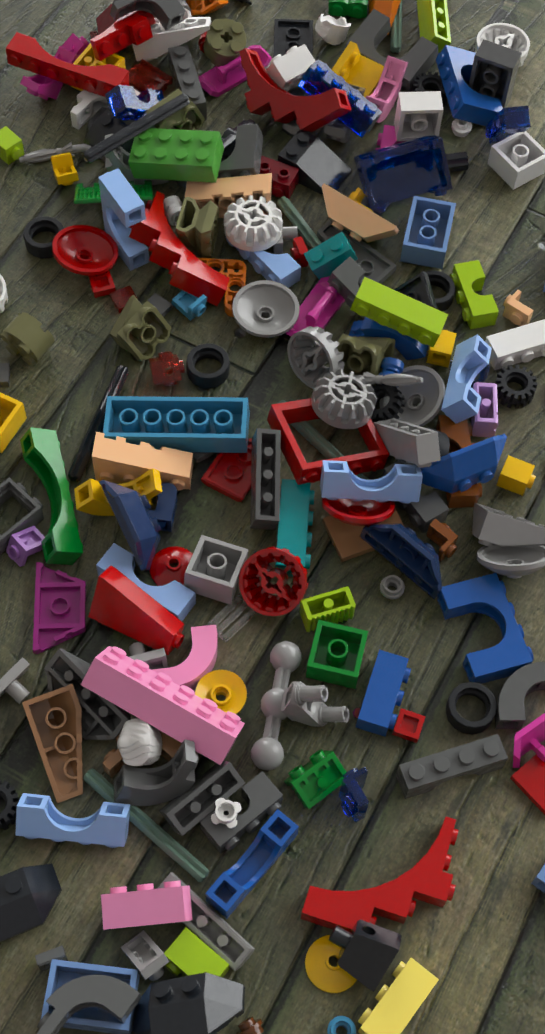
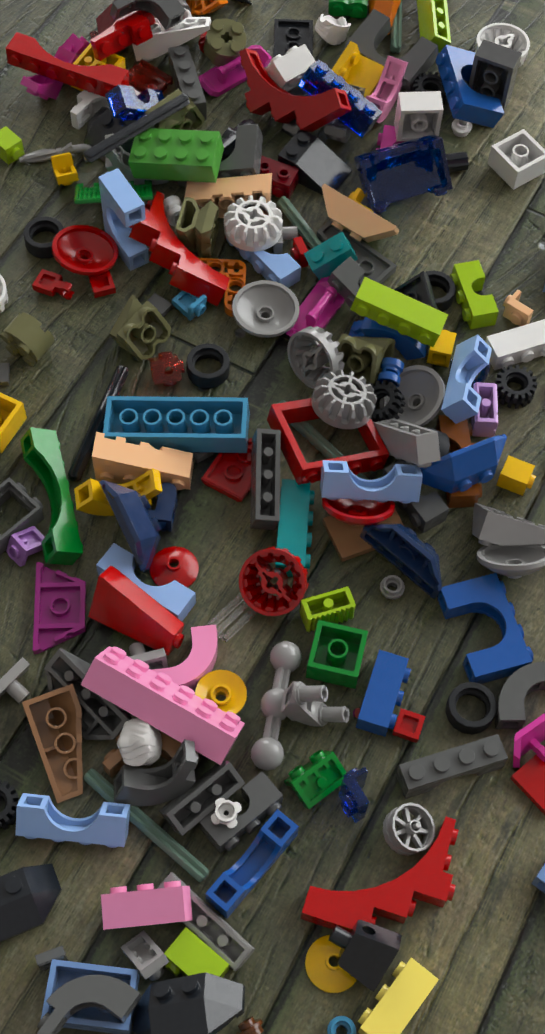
clear red tile [110,285,137,313] -> none
light grey brick [184,535,249,605] -> none
light grey piece [354,371,423,387] -> none
medium blue brick [400,196,456,269] -> none
dark orange bracket [426,518,458,562] -> none
clear blue arch [485,106,531,144] -> none
none -> red plate [32,269,74,300]
none -> light grey wheel [383,803,435,856]

